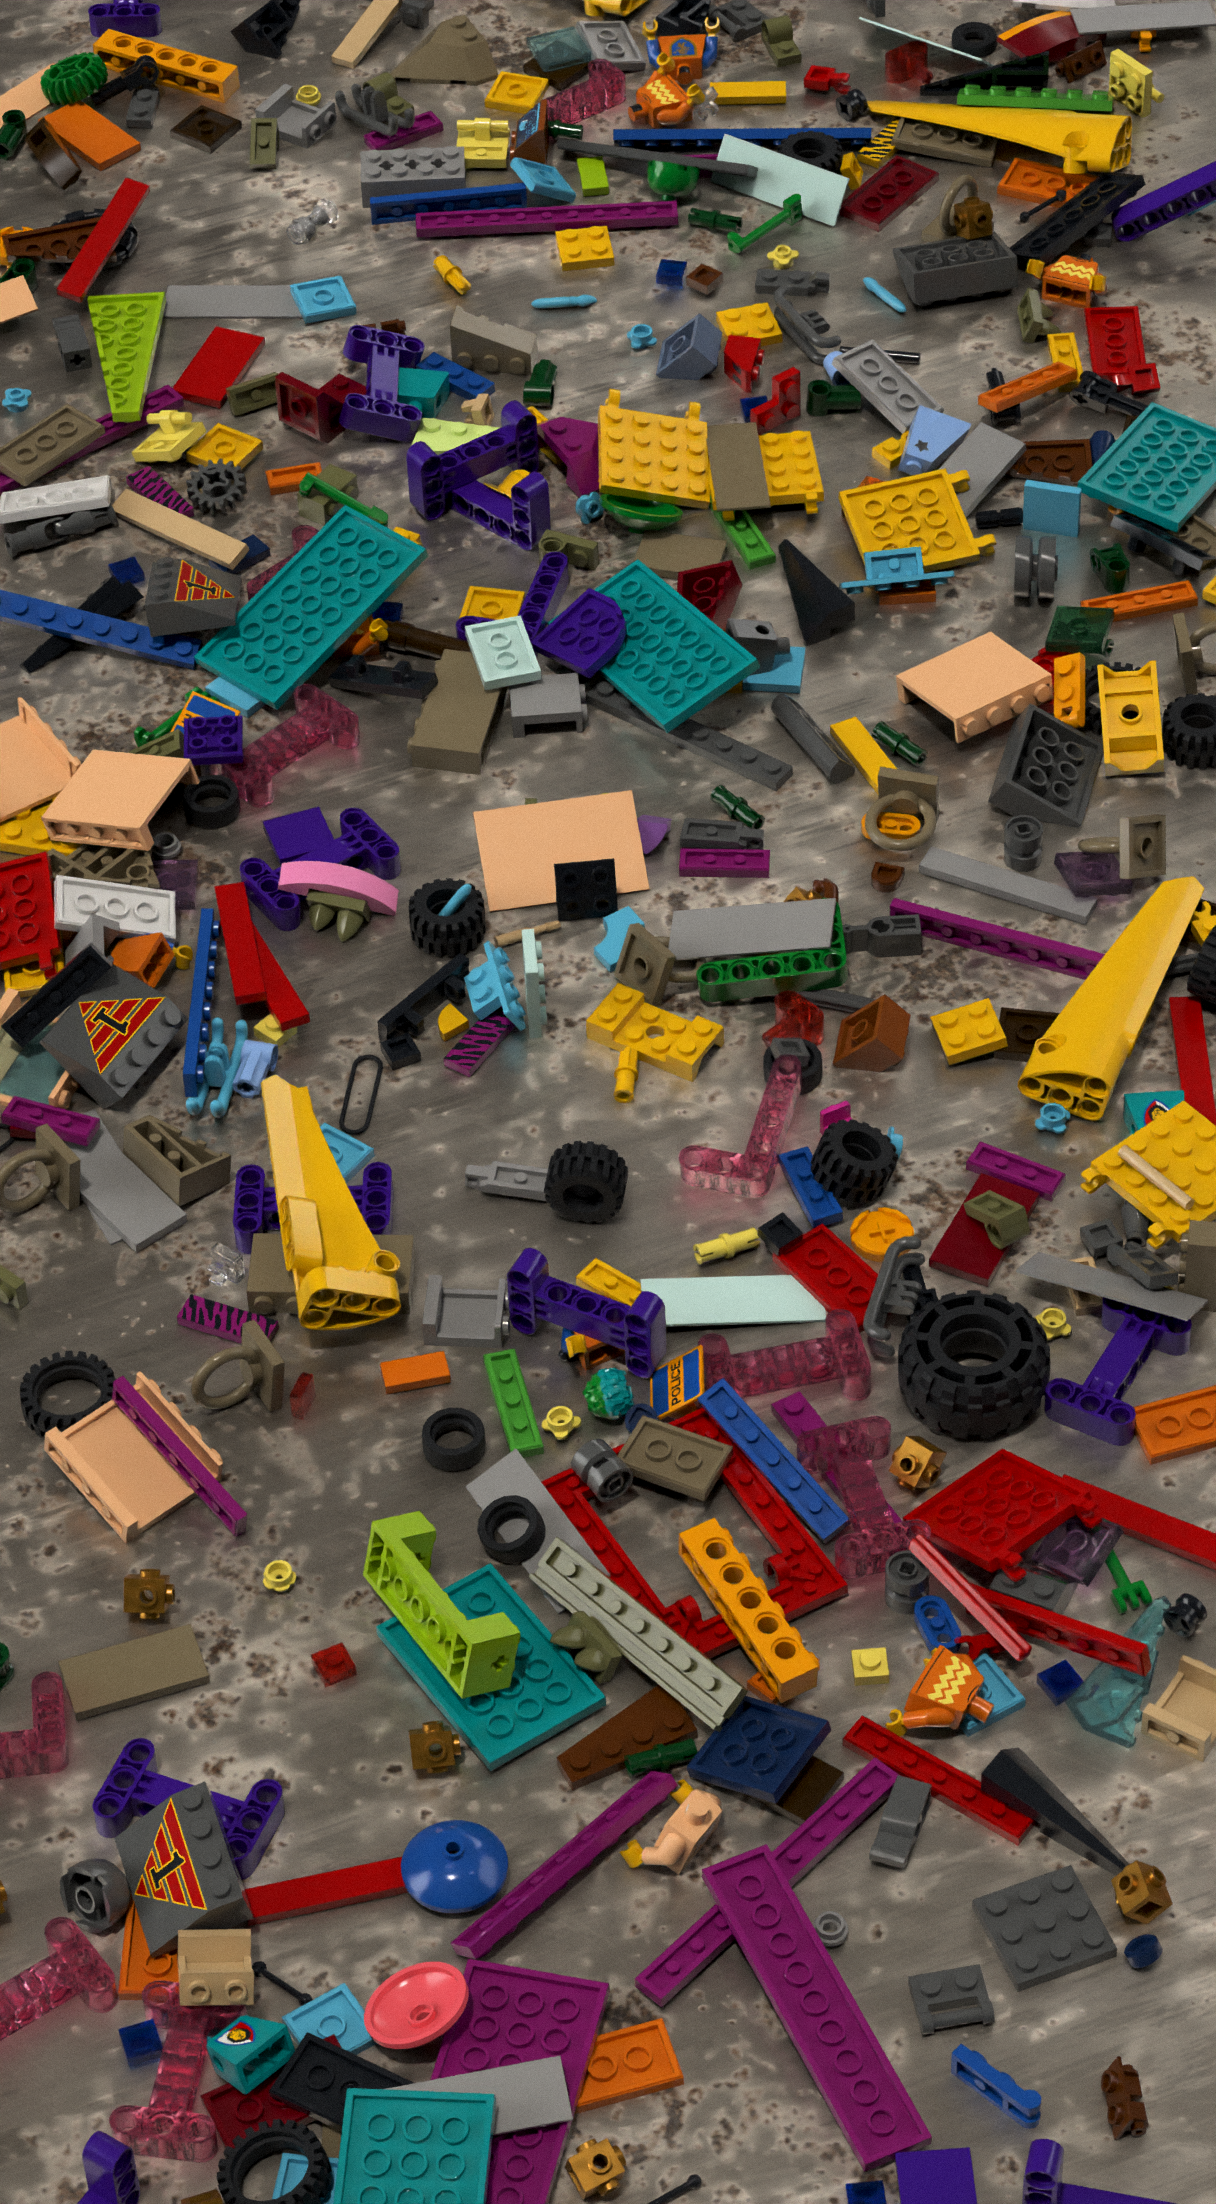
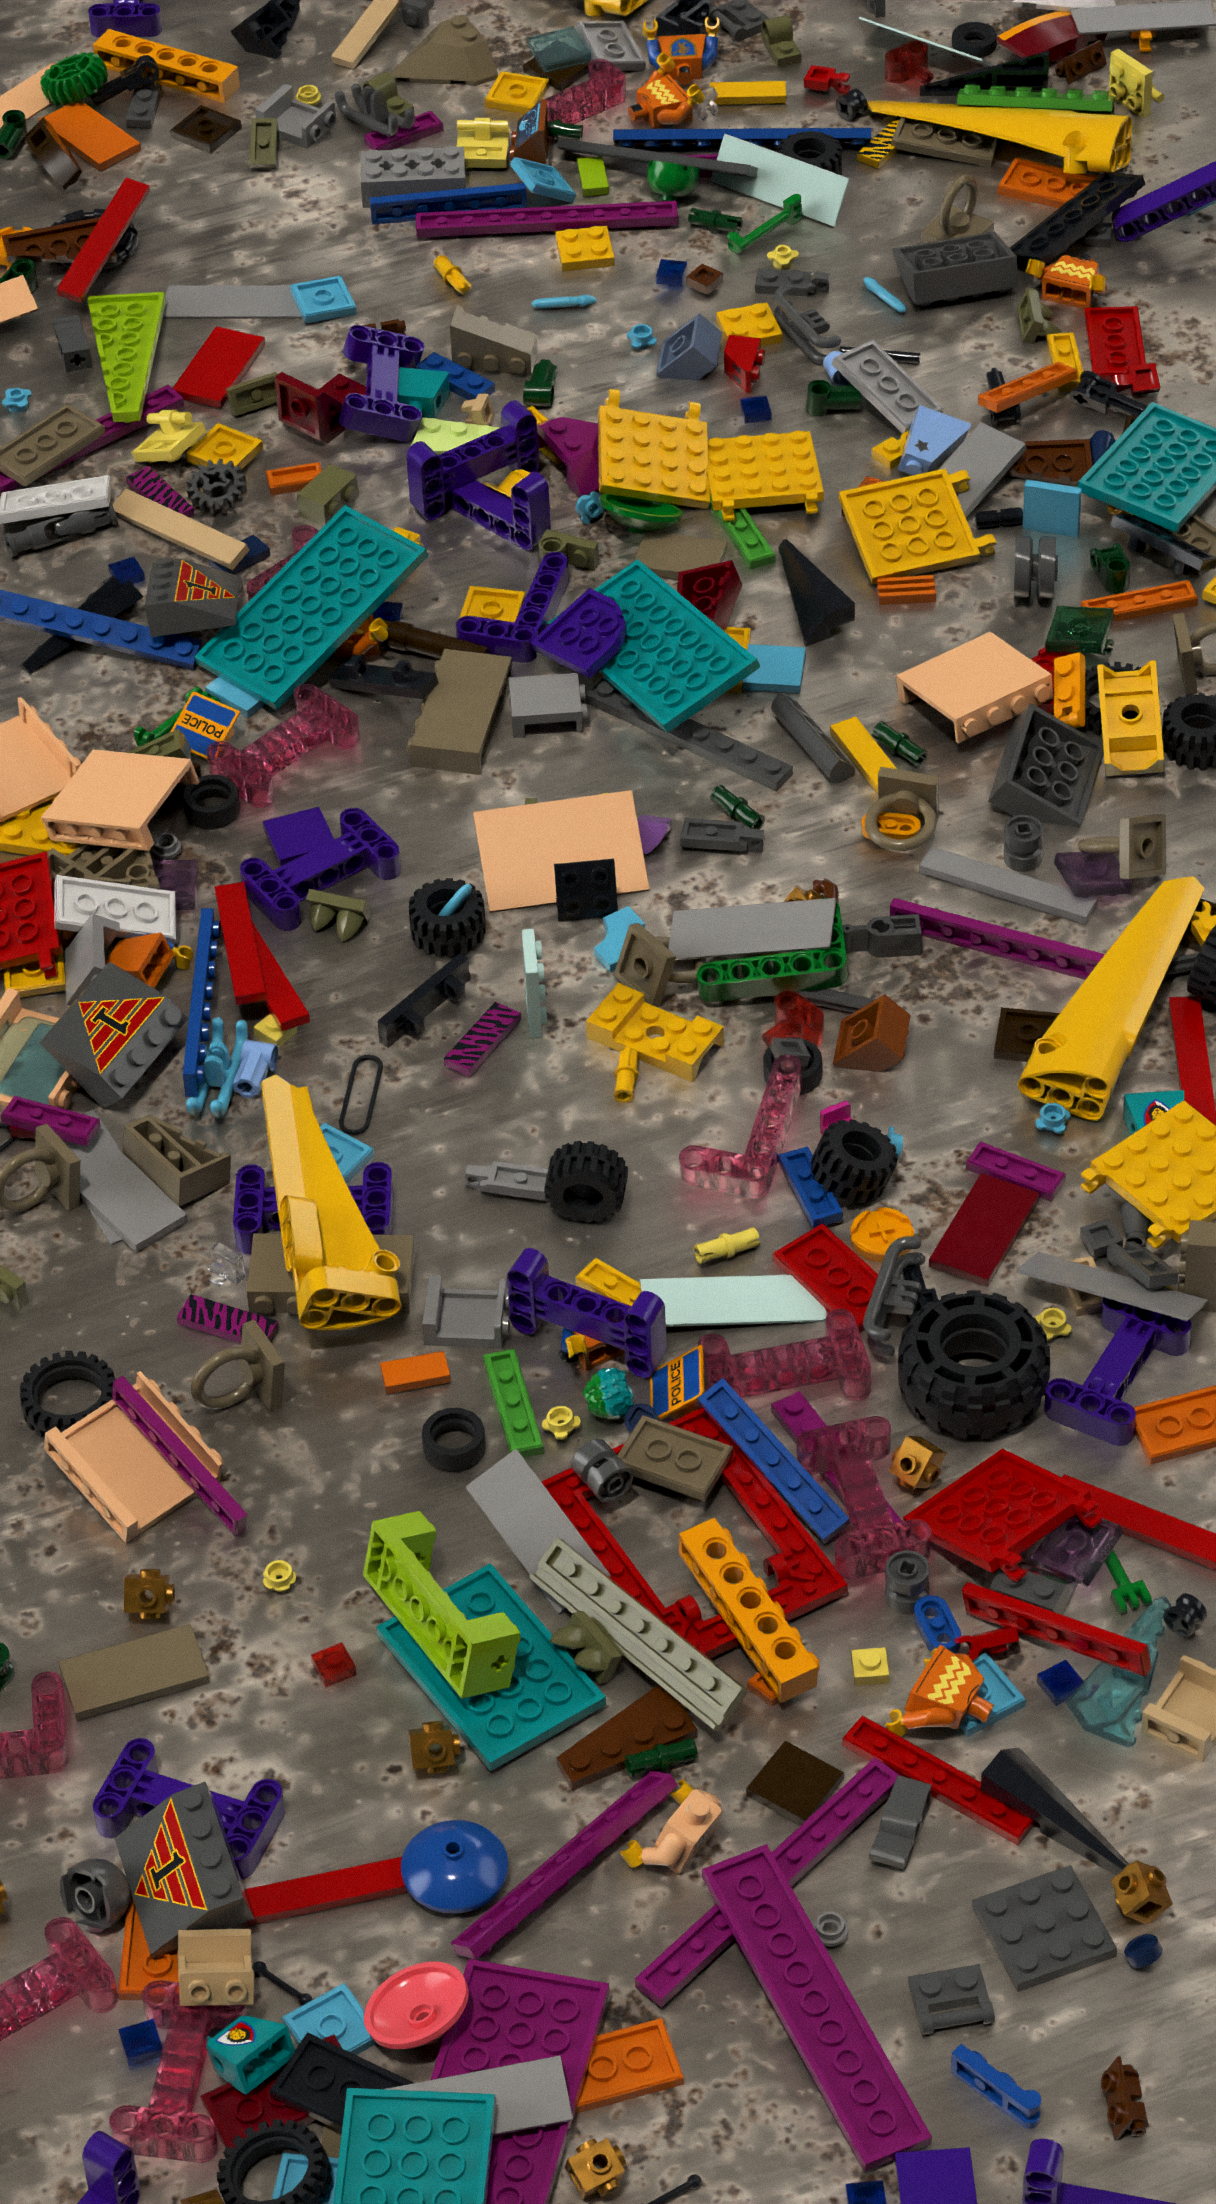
black panel [1,942,114,1048] -> none
dark purple tile [184,715,243,766] -> none
bright pink slope [278,861,399,916] -> none
clear piece [286,198,338,245] -> none
clear red tile [289,1372,316,1420] -> none
green hinge [299,472,388,527] -> none
black tile [380,1033,421,1071] -> none
yellow tile [438,1003,469,1042] -> none
medium azure bracket [464,941,526,1031] -> none
light aqua plate [465,615,541,690] -> none
black tyre [477,1495,546,1563] -> none
tan piece [494,920,561,948] -> none
magenta tile [679,848,770,878] -> none
dark blue plate [686,1696,831,1803] -> none
dark tan window [706,422,771,512] -> none
dark grey torso [725,618,790,676] -> none
red plate [750,367,801,435] -> none
black tile [757,1212,804,1256] -> none
dark red tile [839,155,939,232] -> none
medium azure bracket [839,546,955,595] -> none
yellow tile [840,152,863,190] -> none
reddish brown tile [871,862,905,893] -> none
axle [909,1534,1032,1662] -> none
yellow plate [930,998,1008,1065] -> none
pearl gold brick [953,196,993,240] -> none
olive plate [963,1190,1030,1249] -> none
black hinge [1019,190,1067,222] -> none
tan bar [1118,1145,1194,1210] -> none

